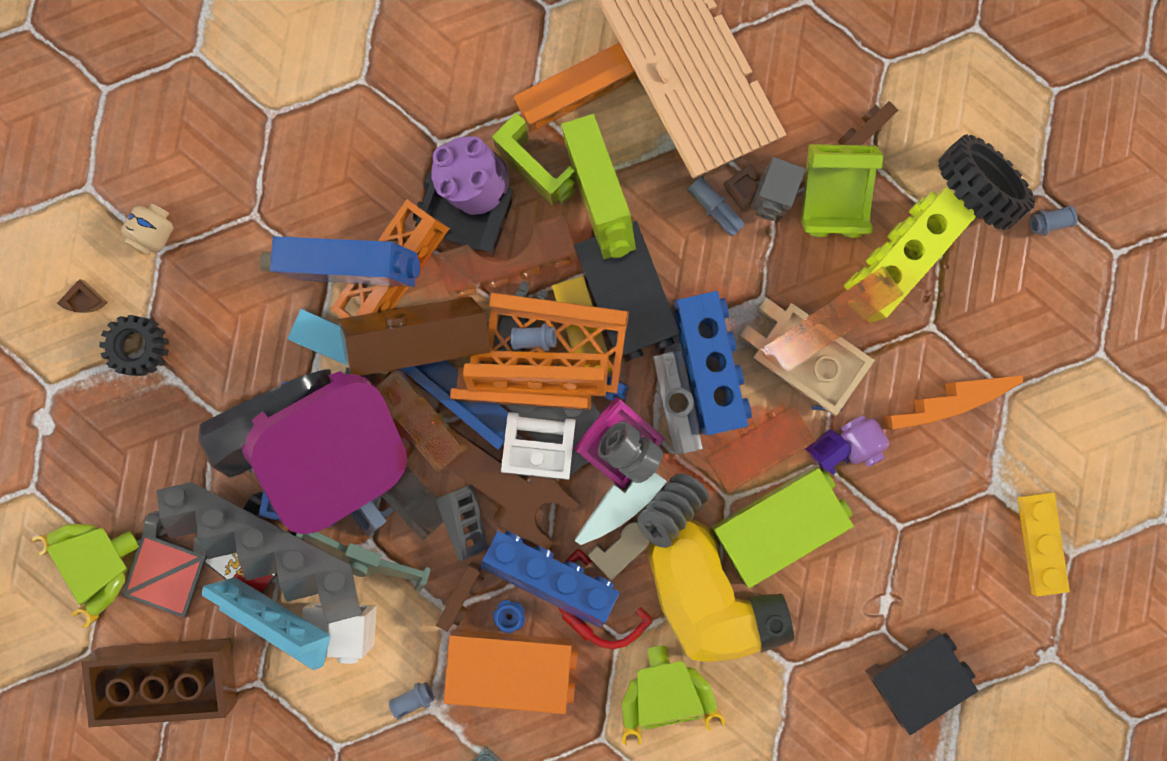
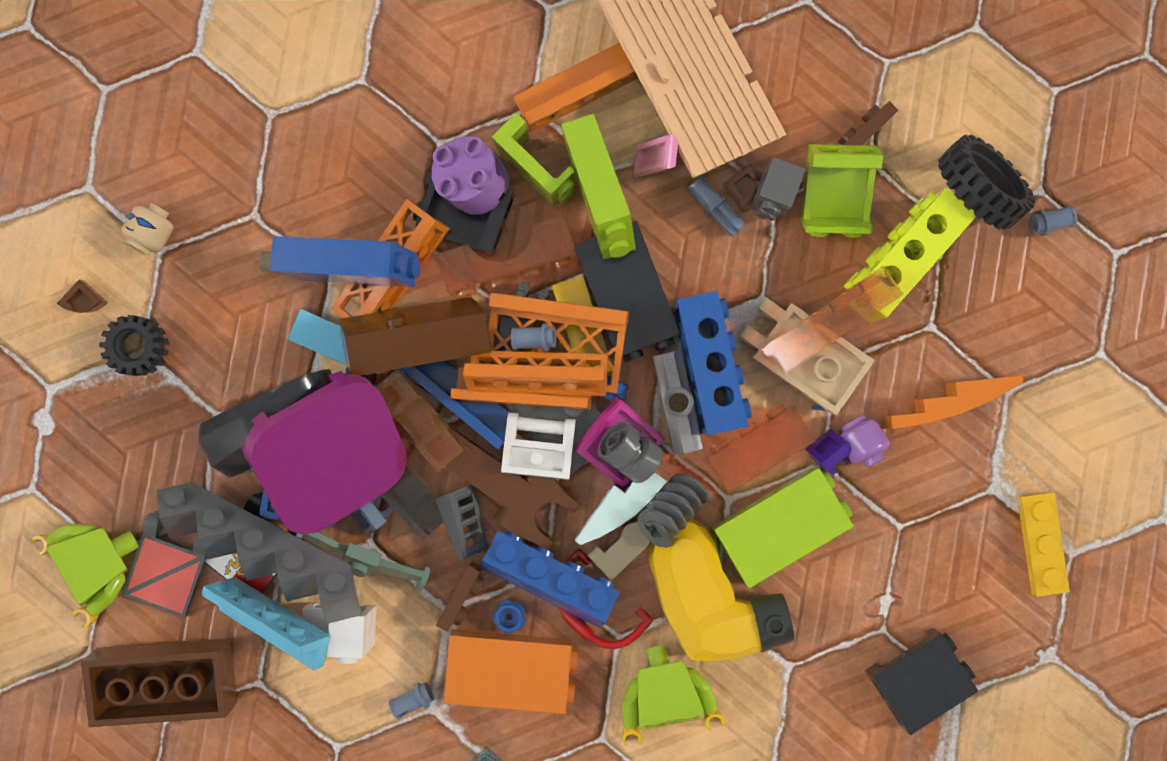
none -> bright pink tile [633,134,678,178]

